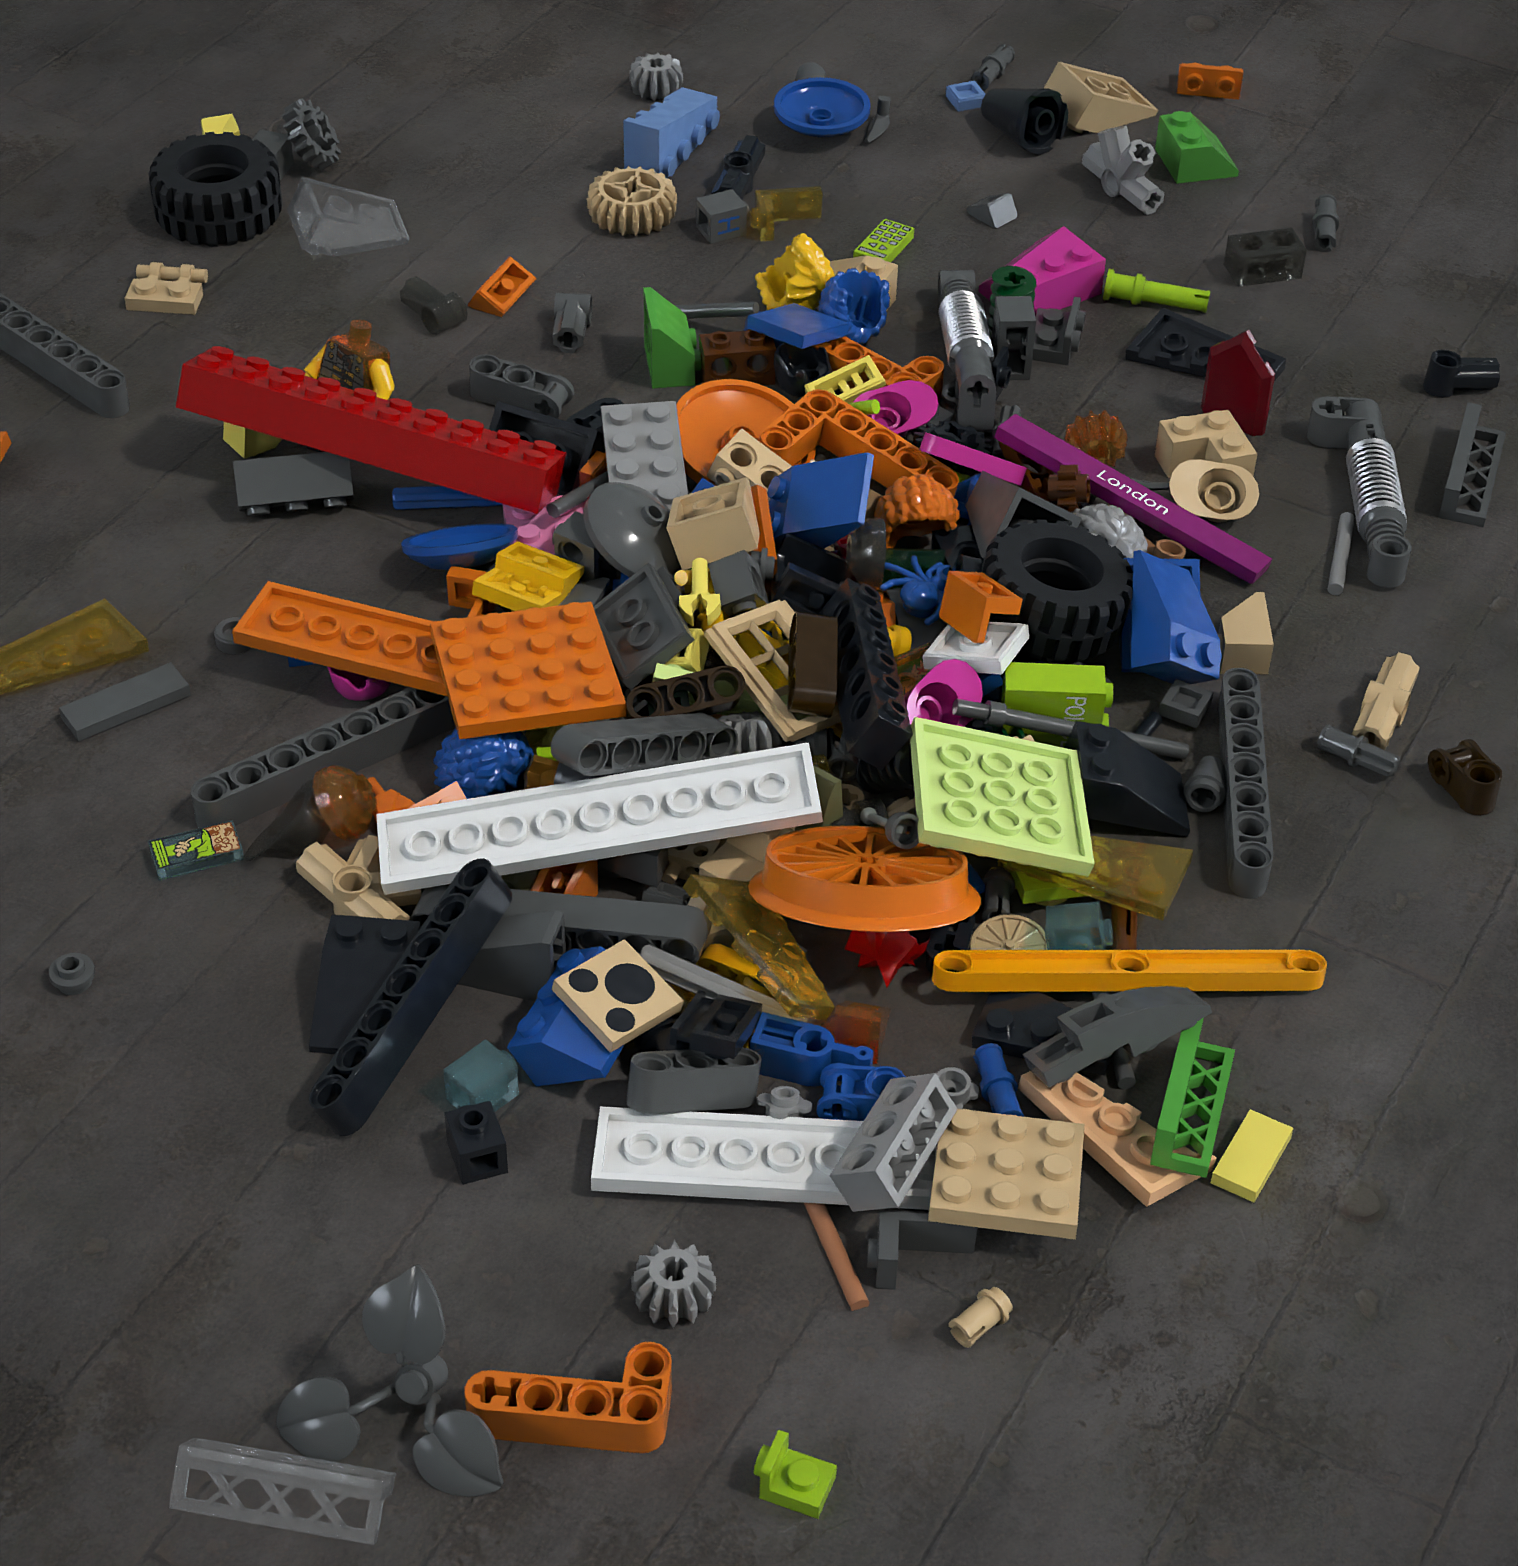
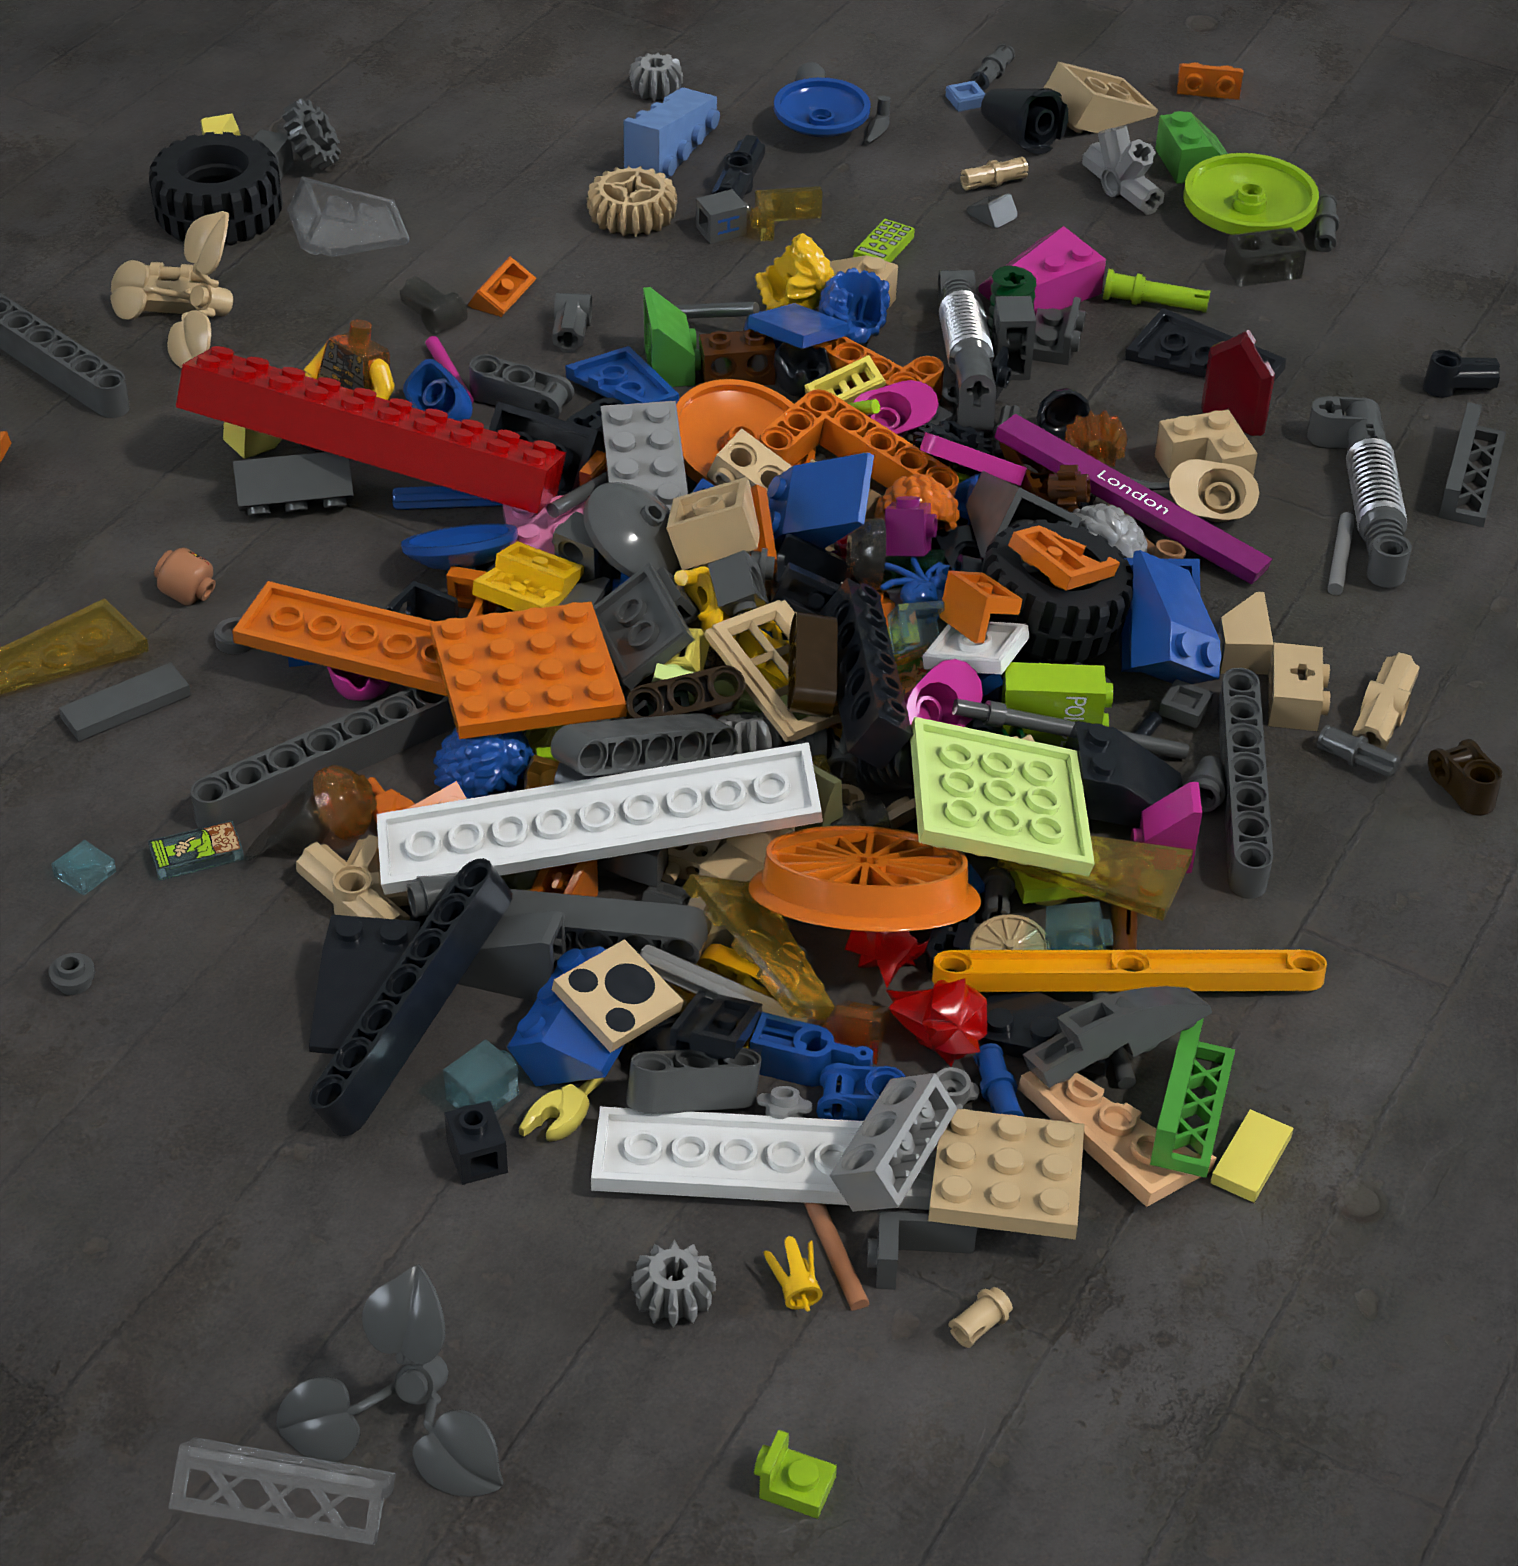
orange beam [465,1342,672,1453] -> none
light yellow bar [679,558,721,626] -> none
dark grey hinge [860,807,919,849] -> none
none -> clear light blue plate [52,840,116,895]
none -> tan plant [111,211,233,368]
none -> nougat head [154,547,216,606]
none -> black bracket [387,581,459,621]
none -> blue piece [403,359,473,422]
none -> dark grey cone [407,874,457,919]
none -> dark pink bar [426,336,474,404]
none -> light yellow hand [519,1078,605,1142]
none -> blue wing [565,346,680,404]
none -> yellow piece [763,1236,823,1312]
none -> magenta brick [885,496,937,556]
none -> red hair [885,978,987,1067]
none -> clear light blue panel [887,601,945,655]
none -> tan pin [960,157,1028,191]
none -> orange wing [1008,525,1120,591]
none -> black hair [1036,388,1096,447]
none -> dark pink slope [1131,782,1202,873]
none -> lime dish [1183,153,1319,238]
none -> tan brick [1268,642,1330,731]

